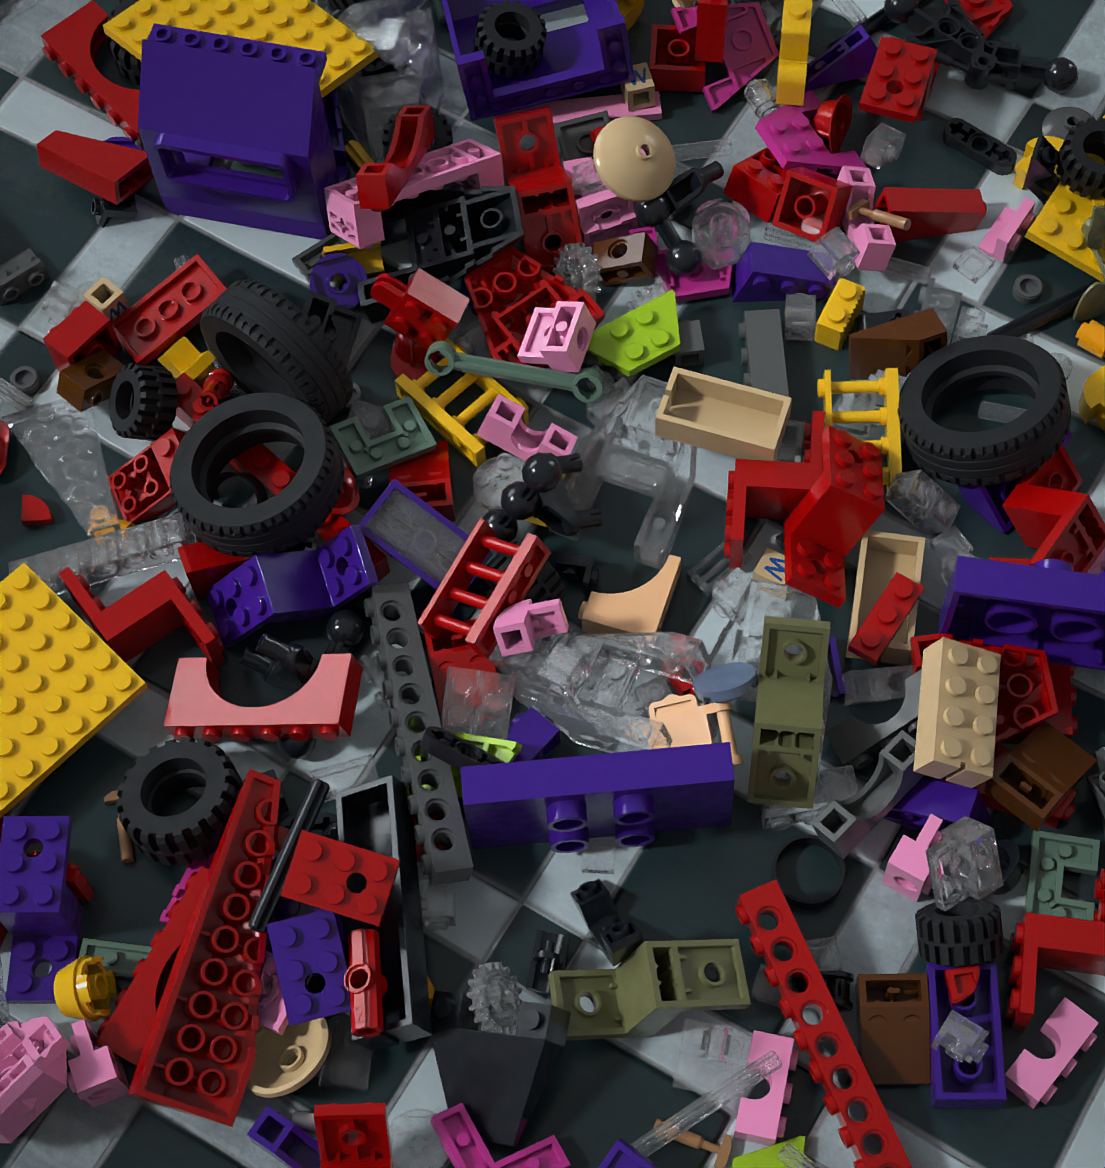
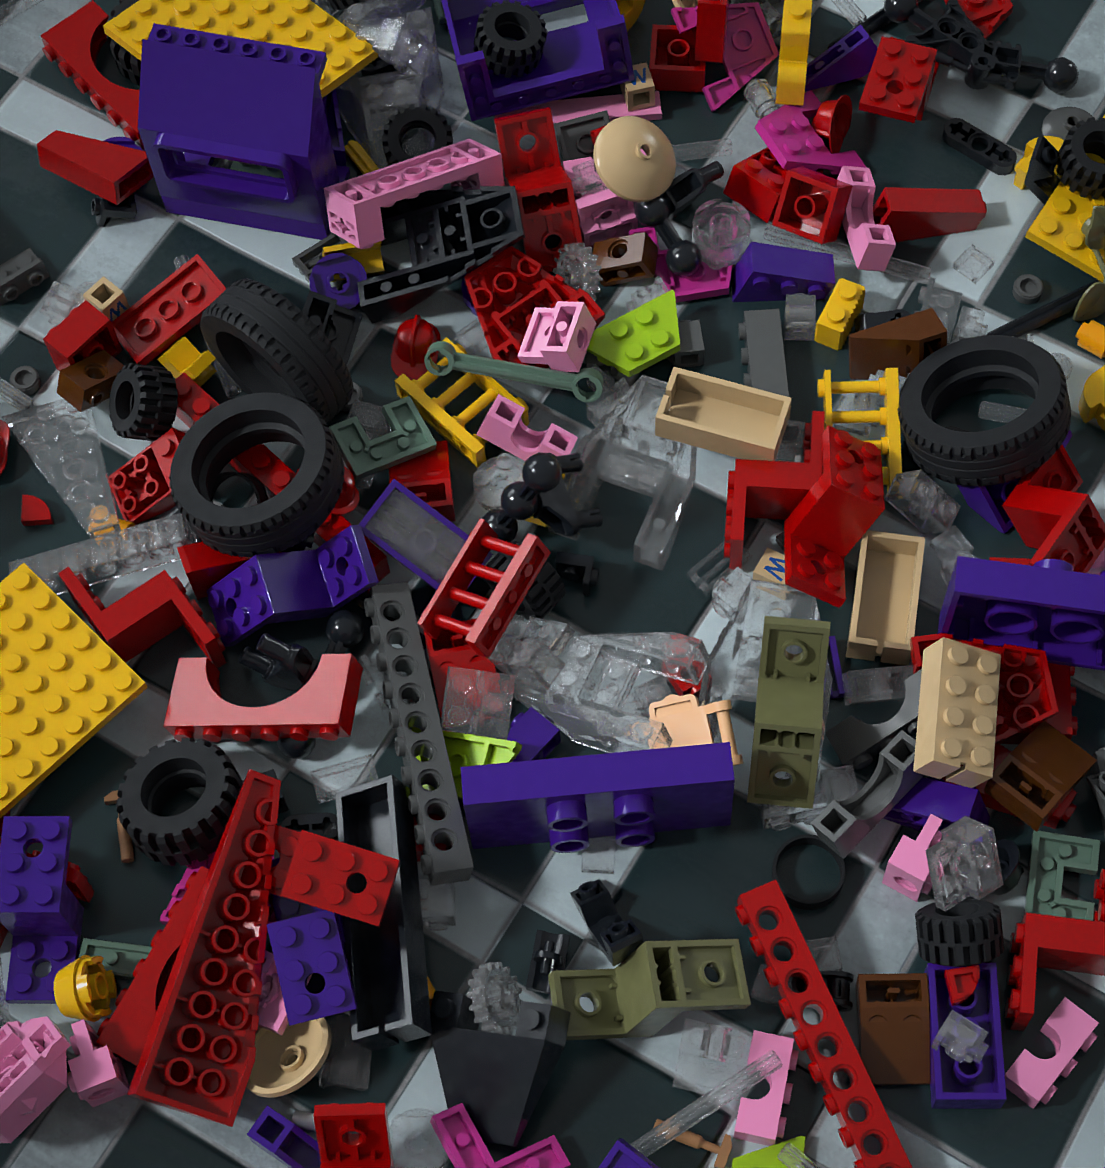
red pin [198,368,234,411] -> none
black axle [248,779,330,933] -> none
red piece [344,928,388,1038] -> none
red arch [356,105,435,212] -> none
red brick [370,268,470,354] -> none
black beam [420,726,505,771] -> none
bright pink brick [493,598,569,657] -> none
clear brick [537,643,592,701] -> none
light nougat arch [578,554,681,652] -> none
sand blue tile [693,662,758,703] -> none
clear brick [807,226,860,280] -> none
medium nougat piece [848,199,911,231] -> none
red plate [848,572,924,666] -> none
clear brick [859,122,907,170] -> none
bright pink bracket [978,197,1036,263] -> none

